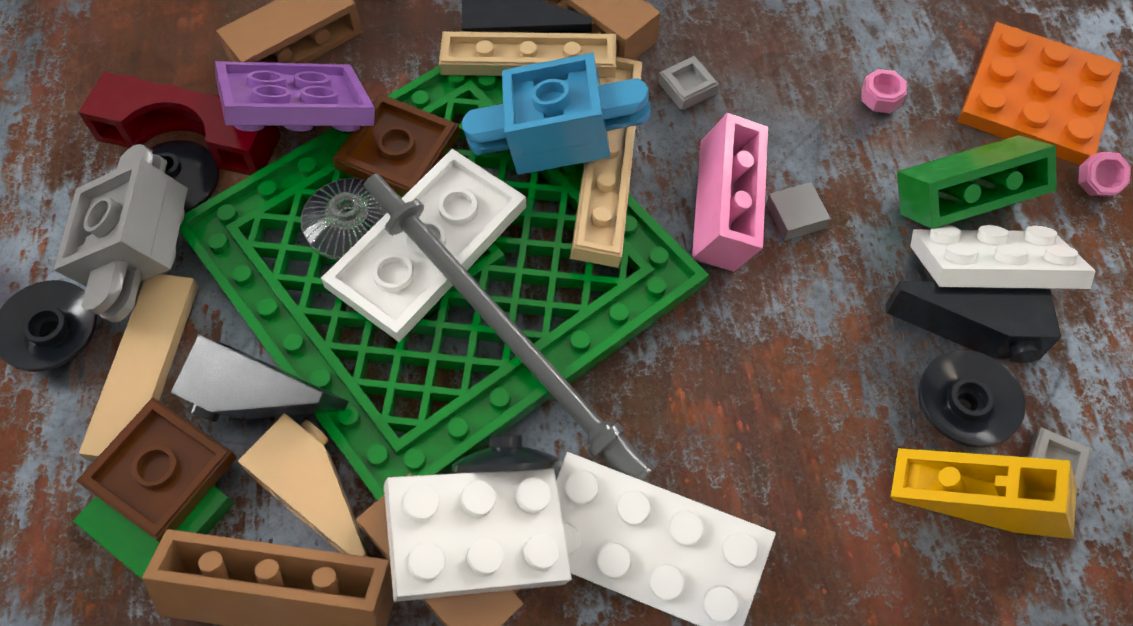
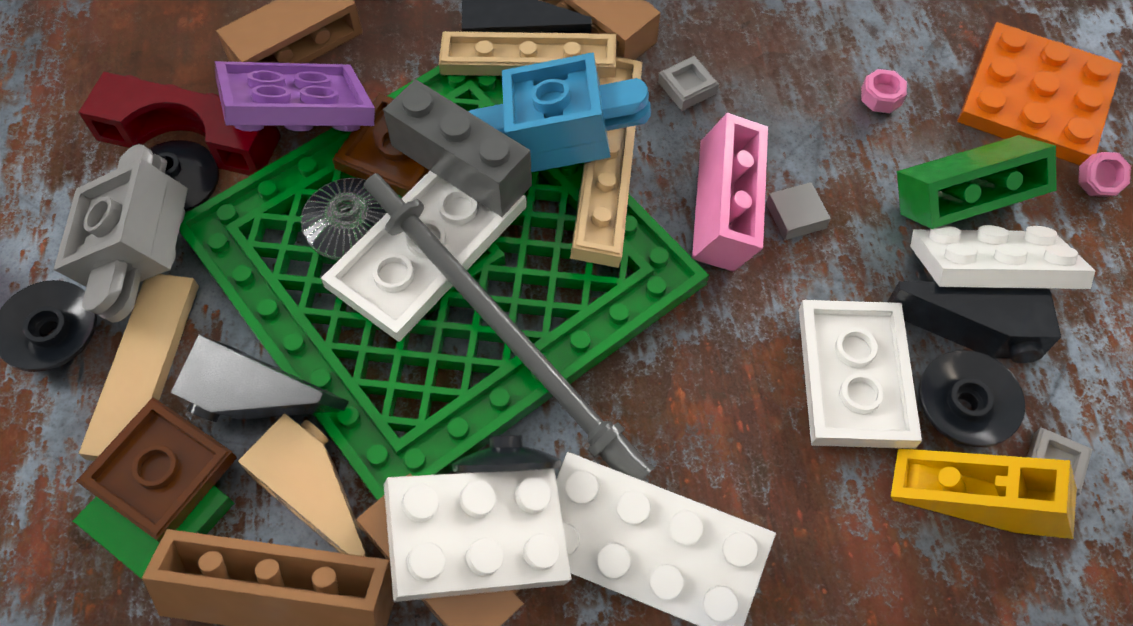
none -> dark grey brick [383,79,532,217]
none -> white plate [799,300,922,449]

